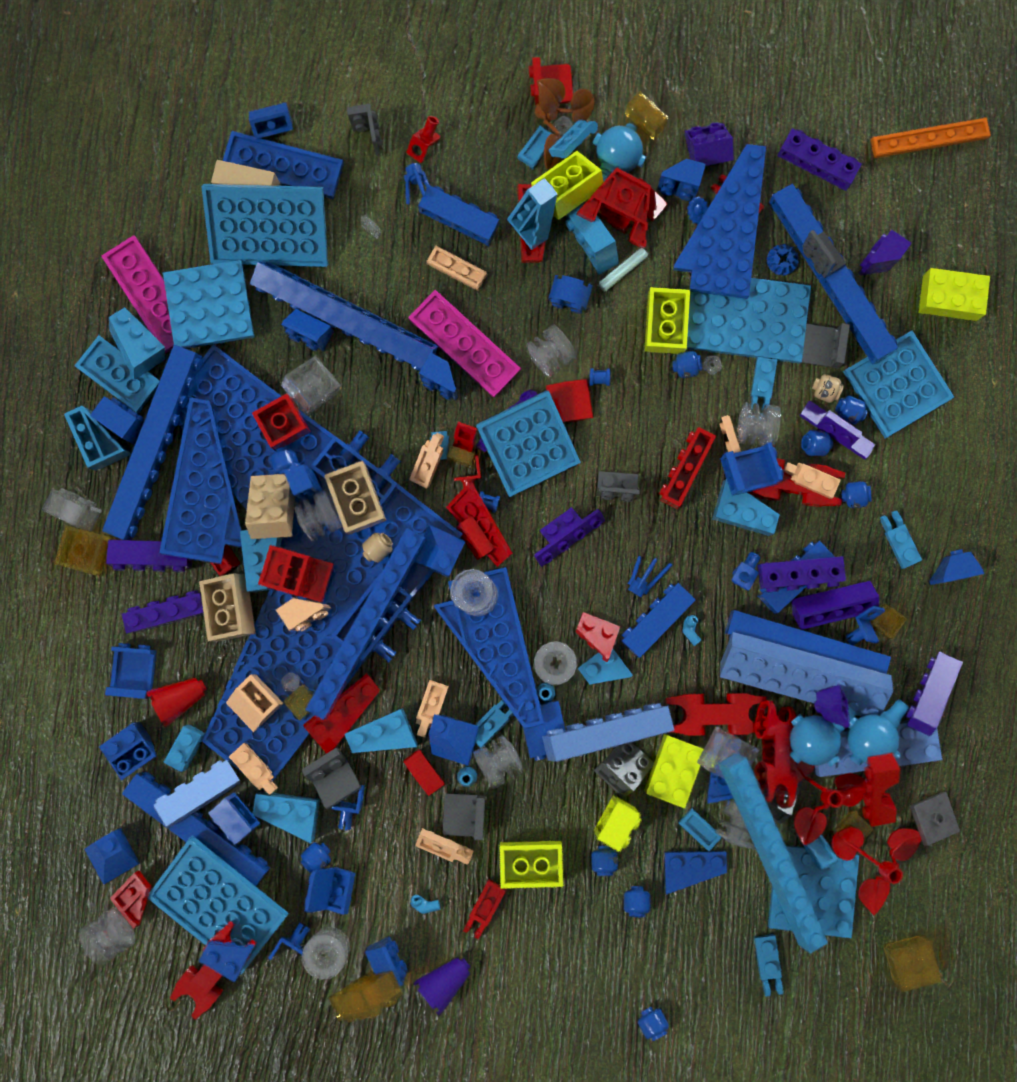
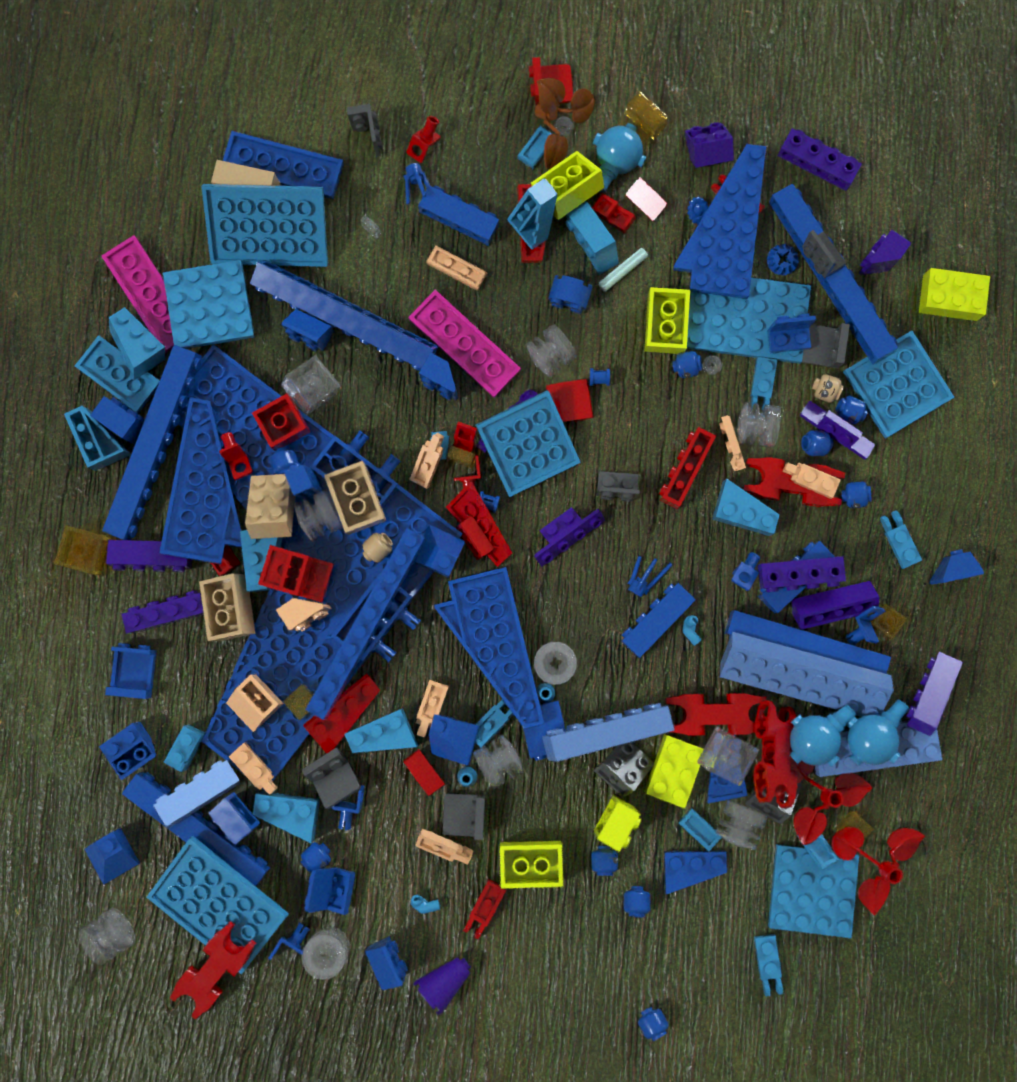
clear brick [42,488,102,531] -> none
red wing [110,871,152,929] -> none
red cone [146,678,207,727] -> none
blue wing [199,940,254,982] -> none
blue brick [249,102,293,139] -> none
clear plate [281,673,301,691] -> none
clear yellow brick [329,971,403,1022] -> none
clear wheel [450,569,498,617] -> none
dark azure plate [549,120,598,158] -> none
wing [575,612,620,662] -> none
red wing [576,168,651,249] -> none
dark azure wing [577,649,633,684] -> none
blue slope [657,159,706,201] -> none
dark azure brick [718,753,828,953] -> none
blue panel [720,442,783,496] -> none
dark purple slope [814,684,850,728] -> none
red arch [862,753,900,827] -> none
orange tile [871,118,991,158] -> none
clear yellow brick [883,935,942,992] -> none
flat silver plate [910,792,960,846] -> none
none -> red bracket [219,432,253,480]
none -> blue bracket [767,314,816,353]

